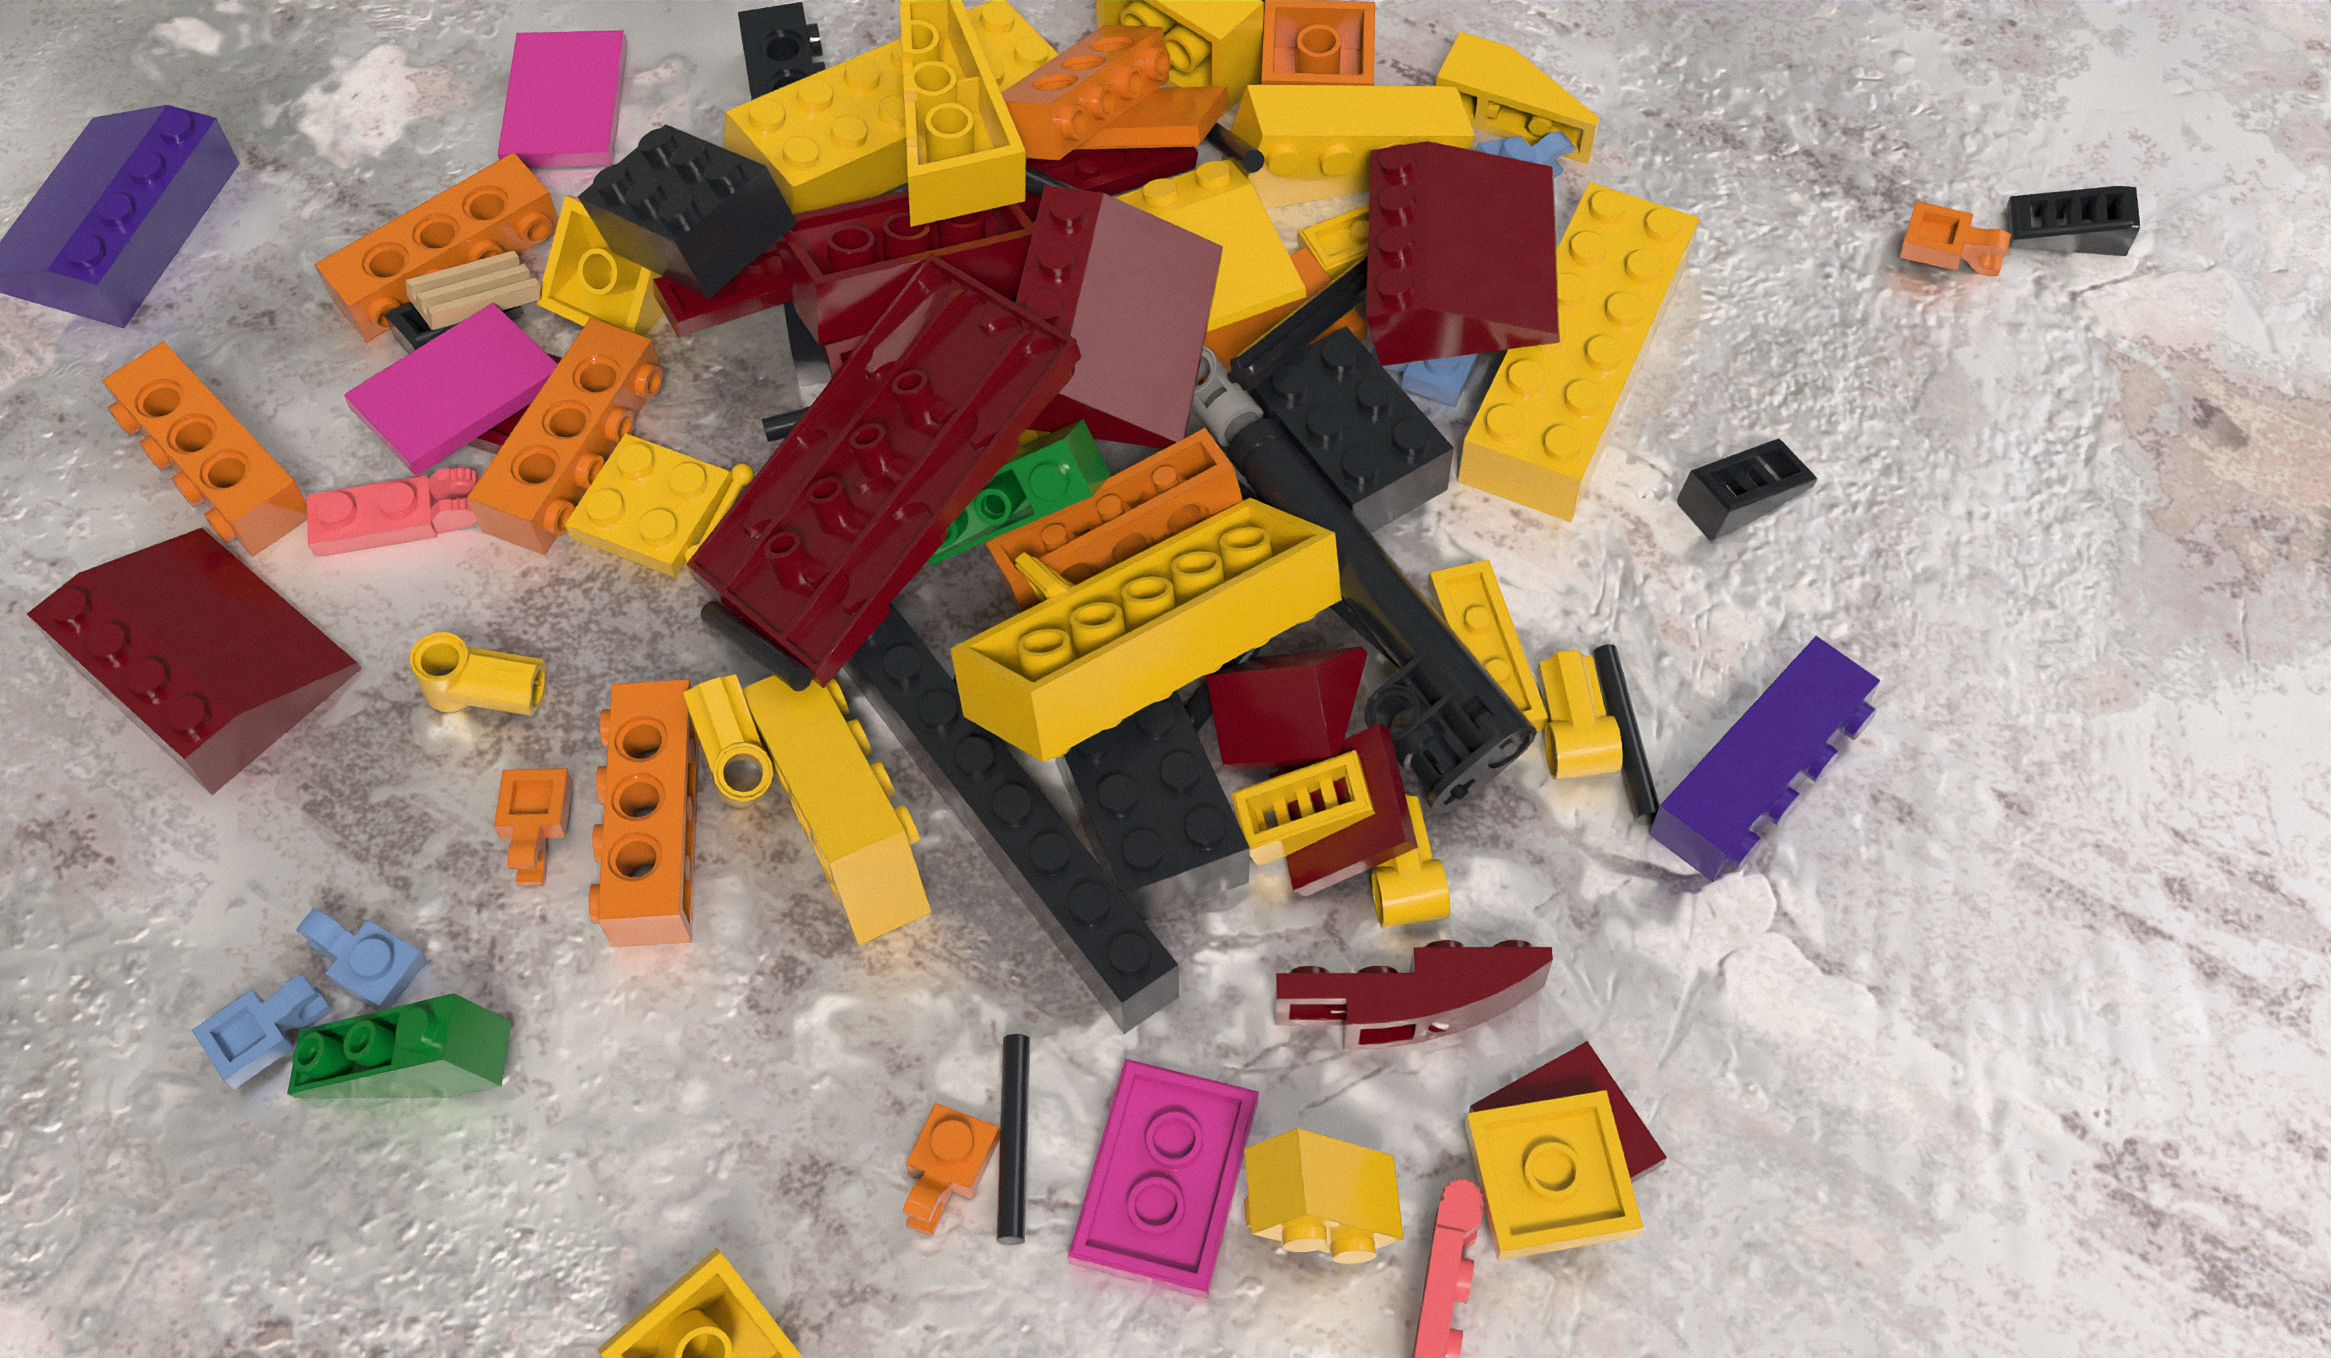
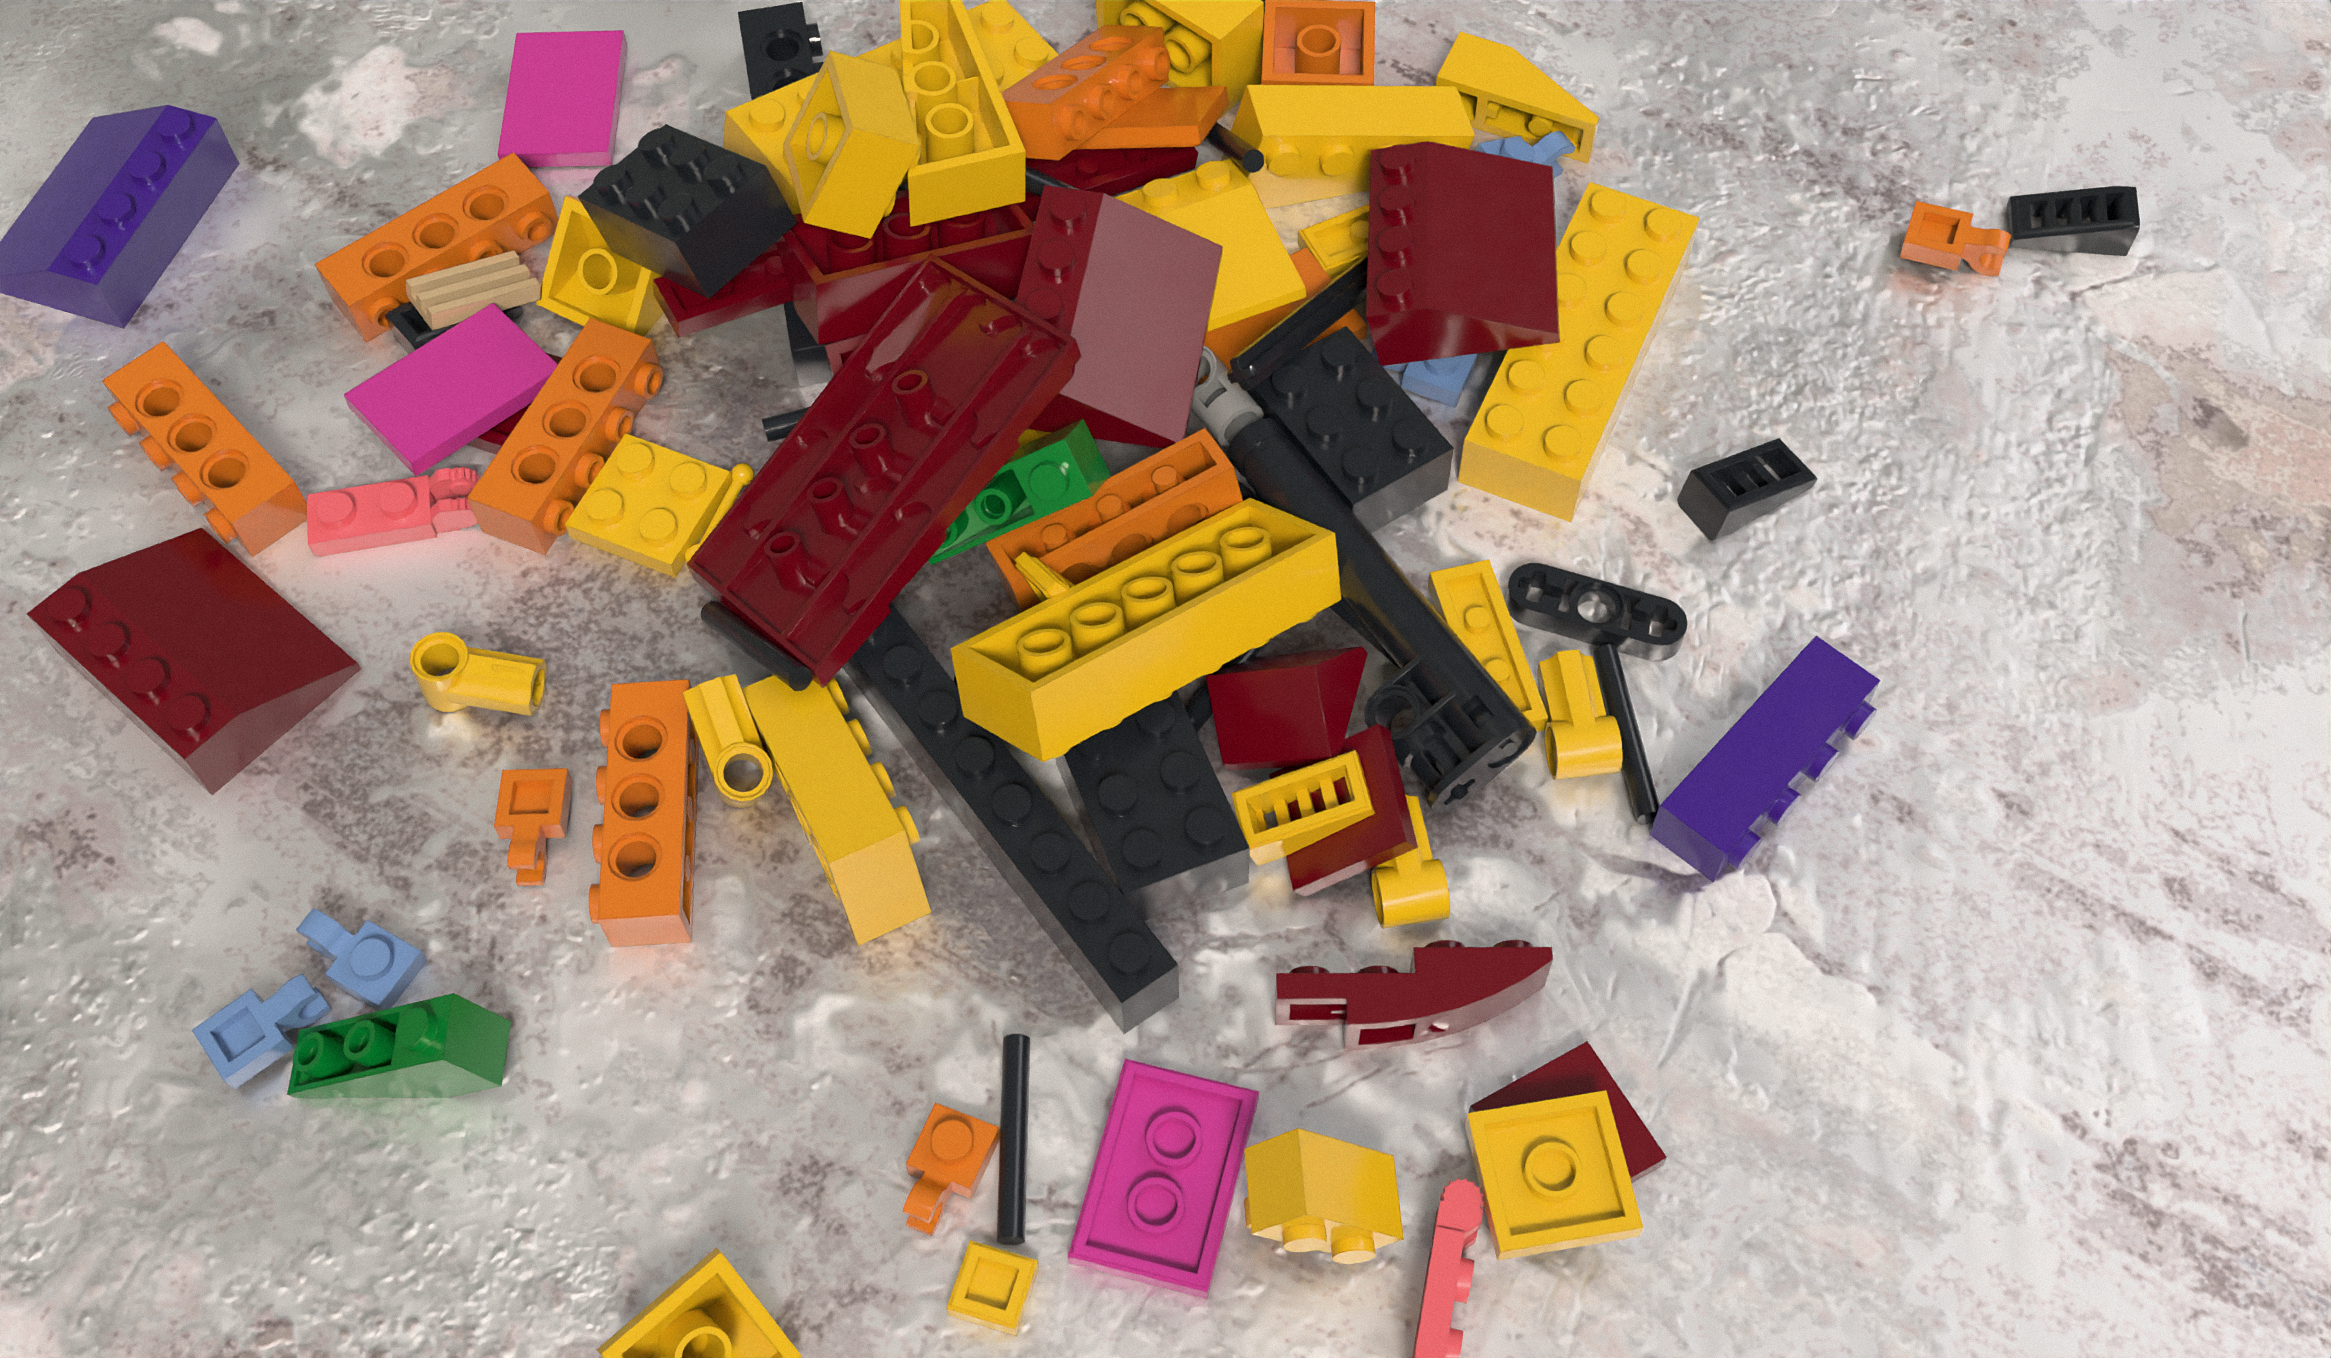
none -> yellow brick [783,50,921,239]
none -> yellow tile [946,1240,1040,1336]
none -> black beam [1505,563,1687,661]

